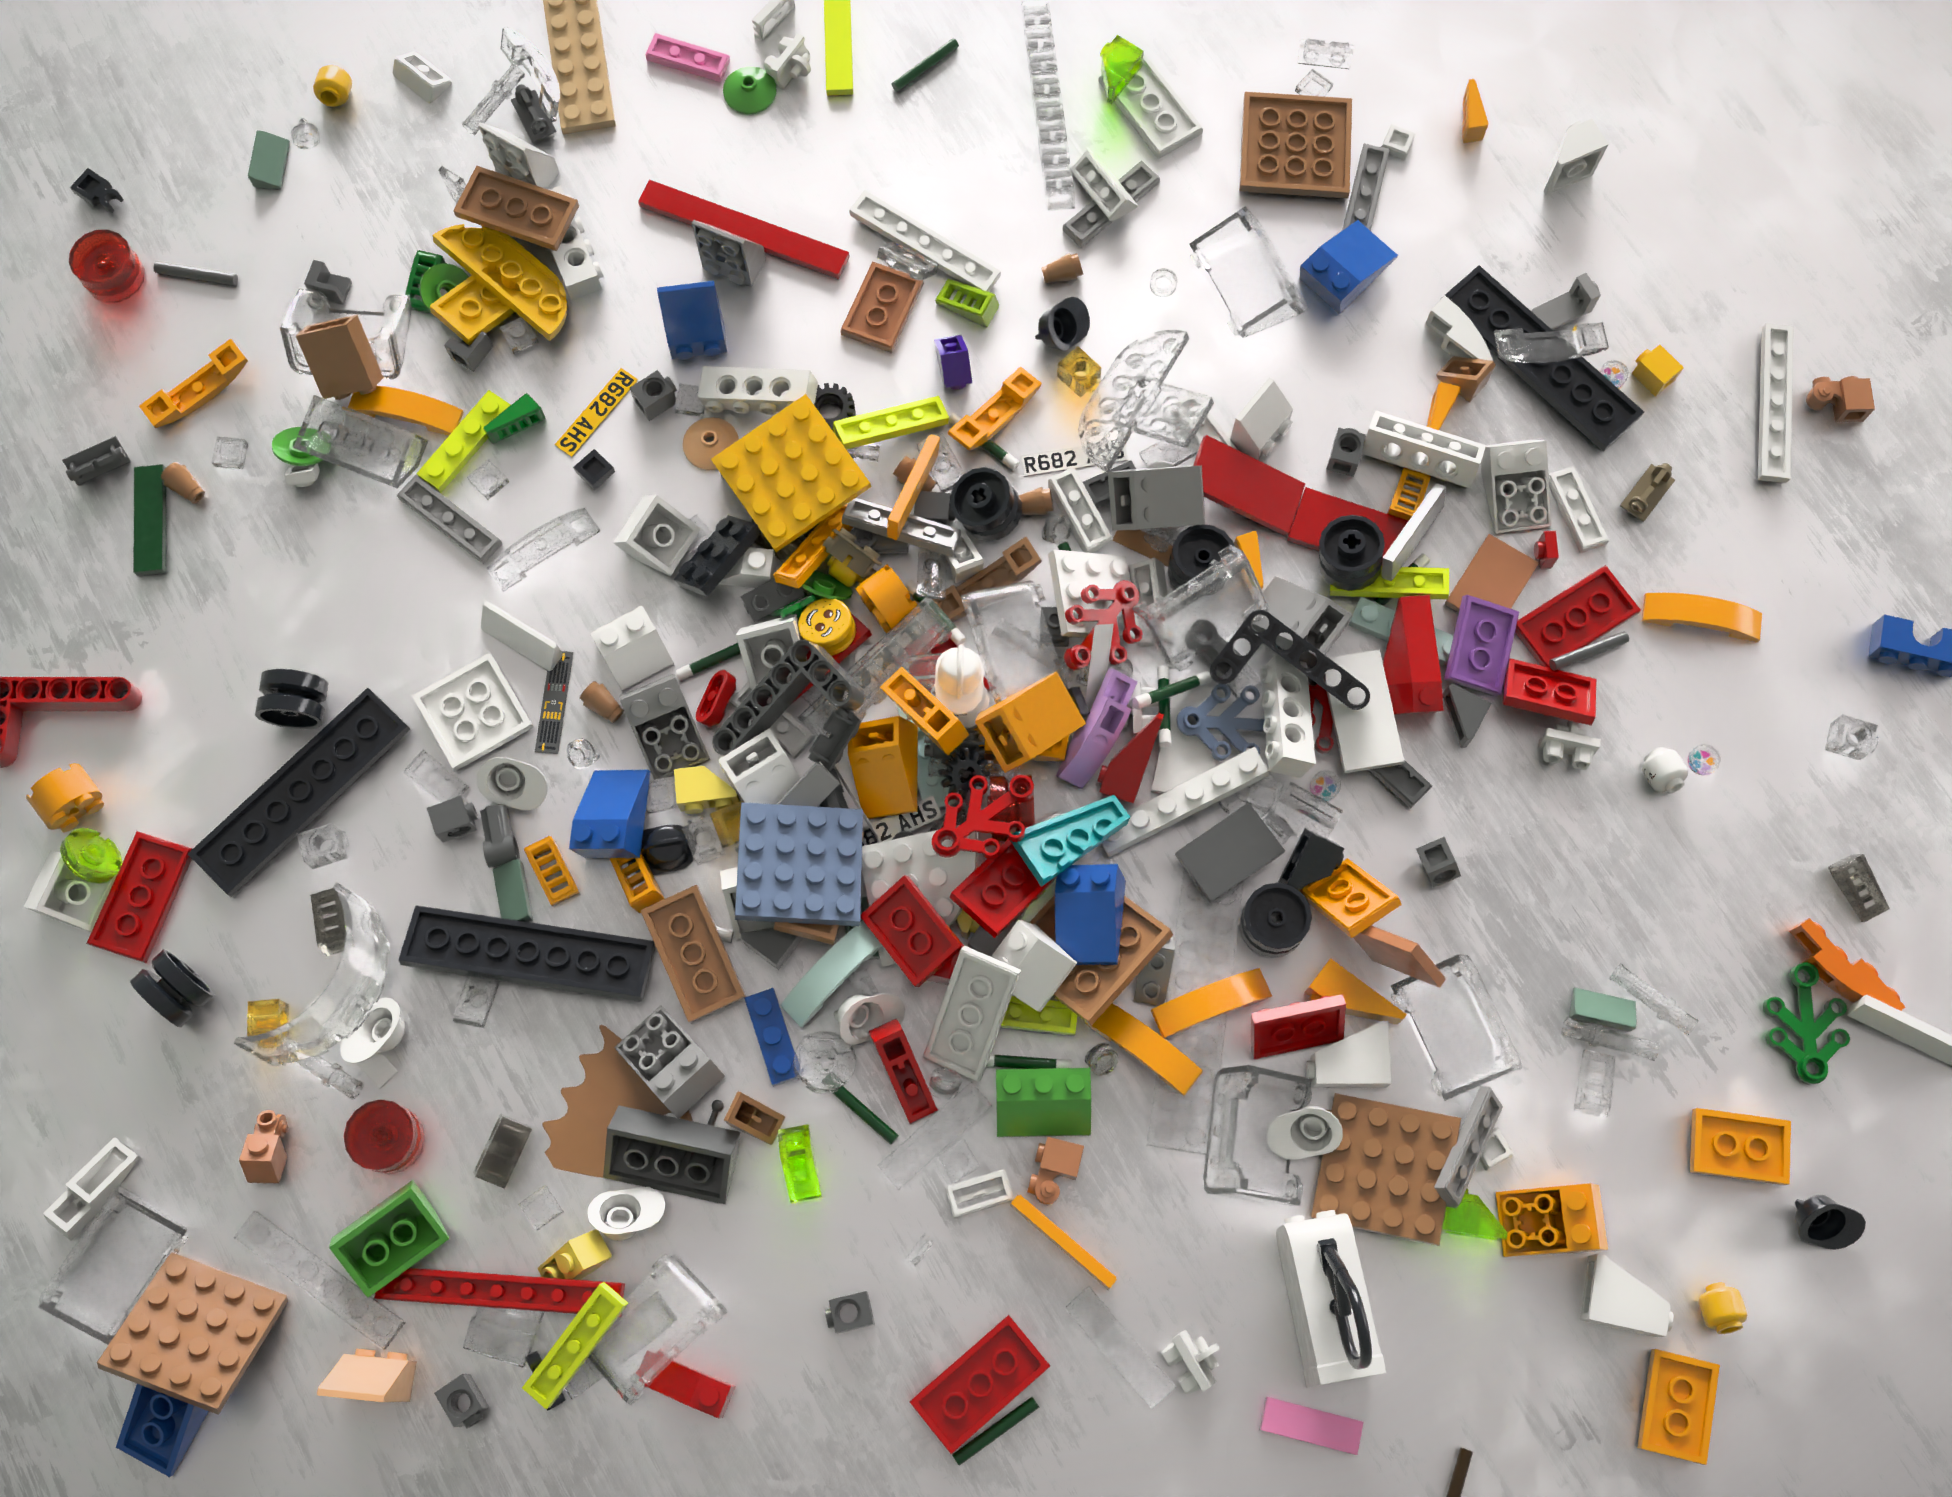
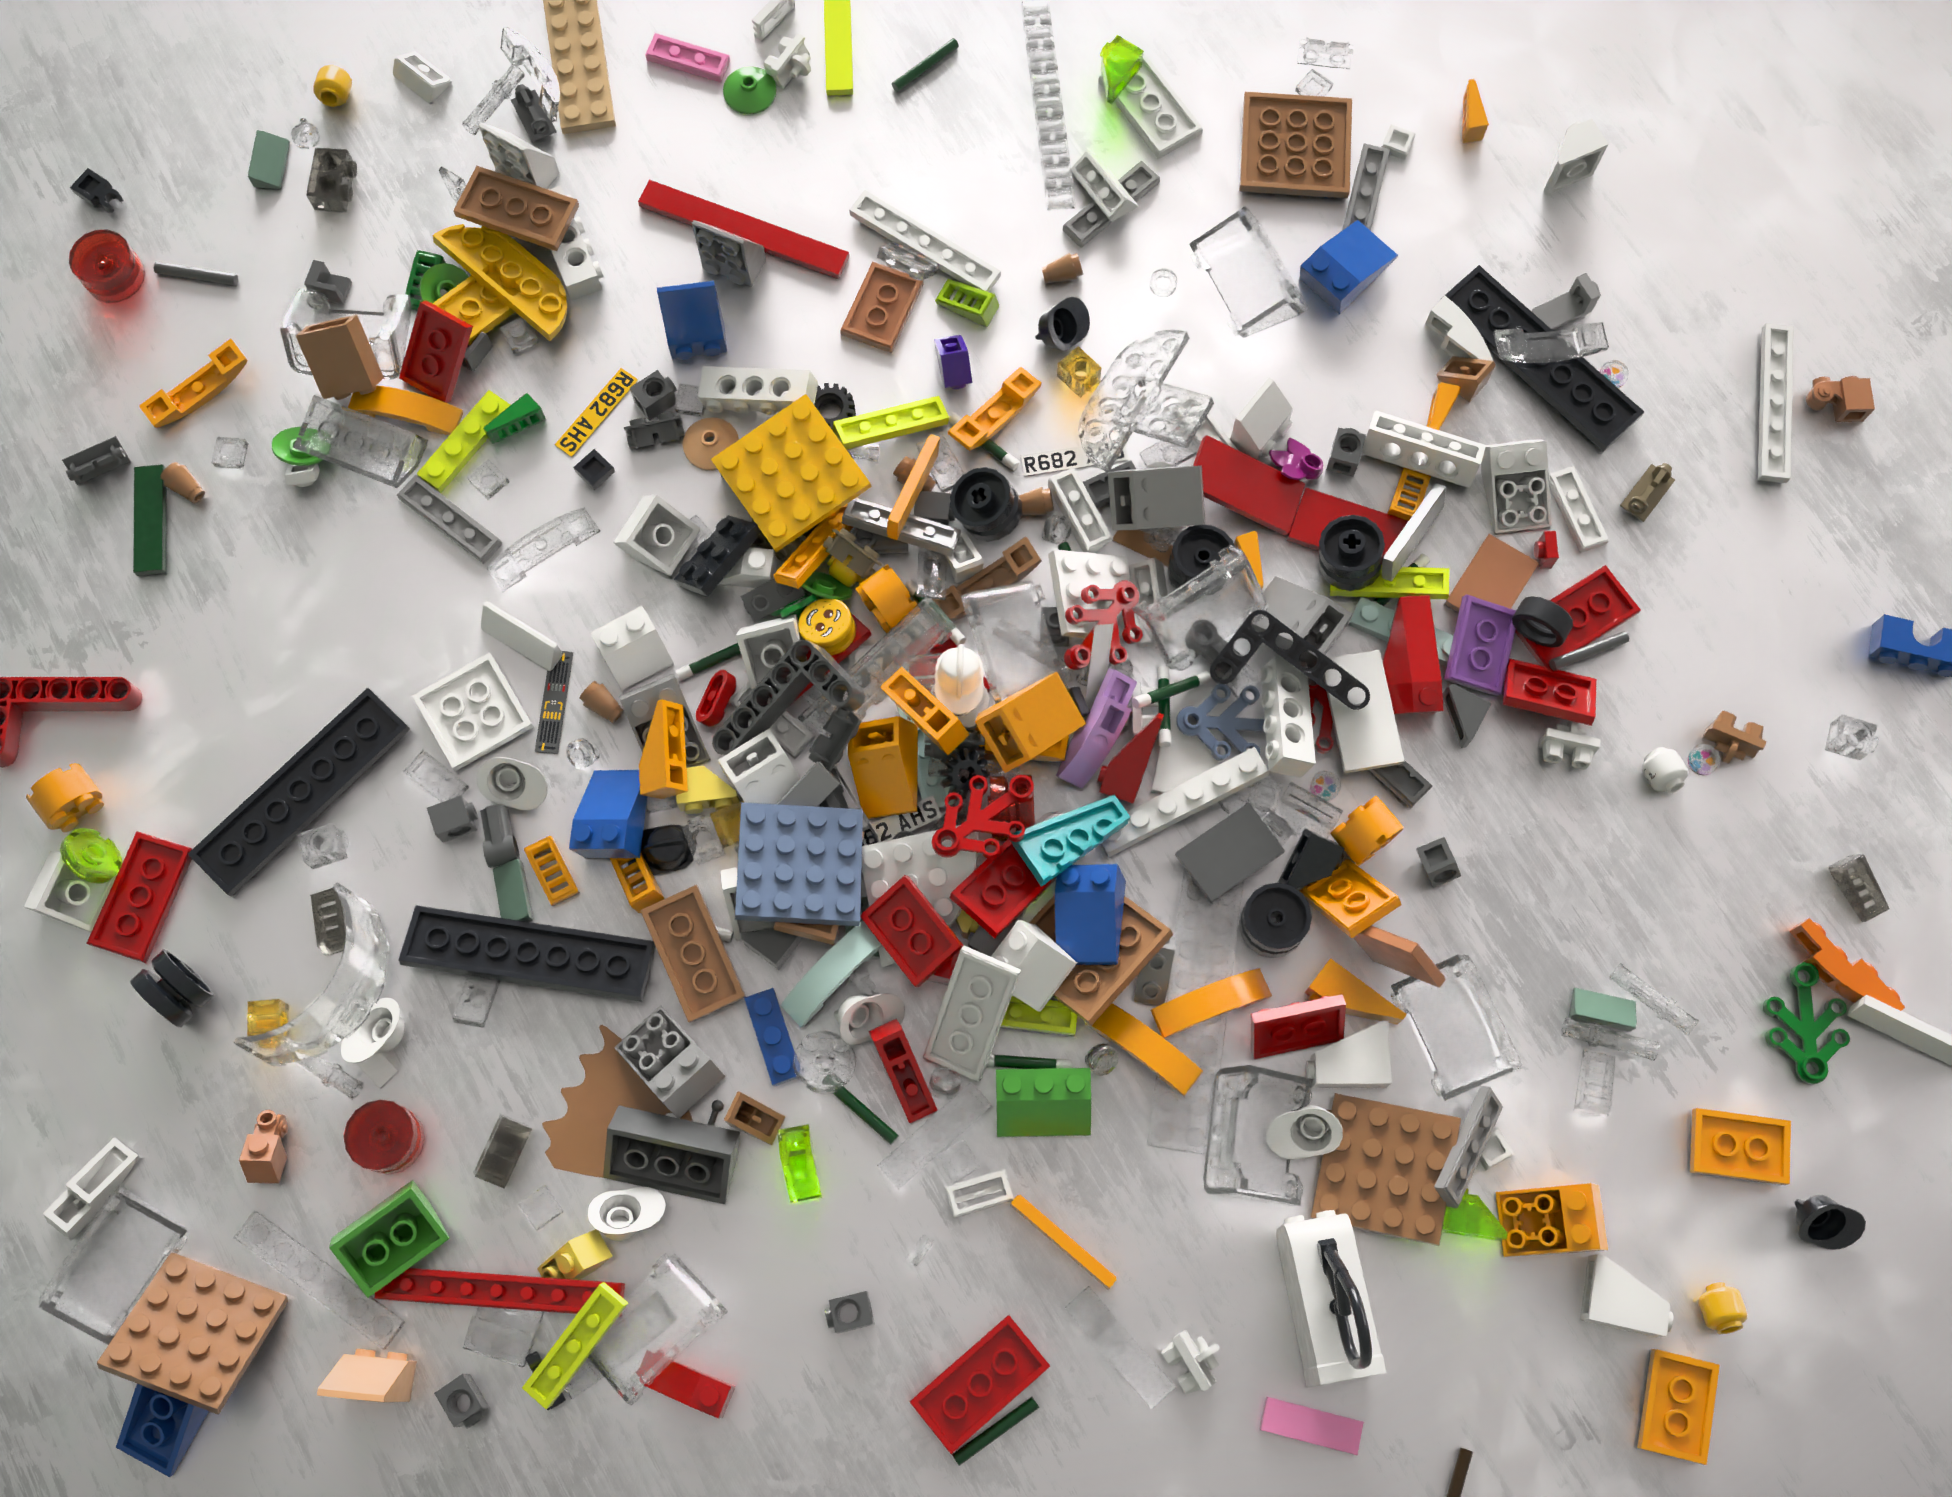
black wheel [255,669,329,729] -> none
nougat brick [1027,1136,1084,1205] -> none
yellow brick [1632,345,1684,397] -> none
light orange slope [1642,593,1762,642] -> none
none -> clear smoke brick [306,148,357,212]
none -> red plate [399,301,473,403]
none -> dark grey hinge [624,412,685,449]
none -> light orange slope [639,699,688,799]
none -> magenta plate [1269,438,1323,480]
none -> light orange brick [1330,796,1404,866]
none -> black tyre [1512,596,1573,648]
none -> medium nougat hips [1703,711,1767,764]

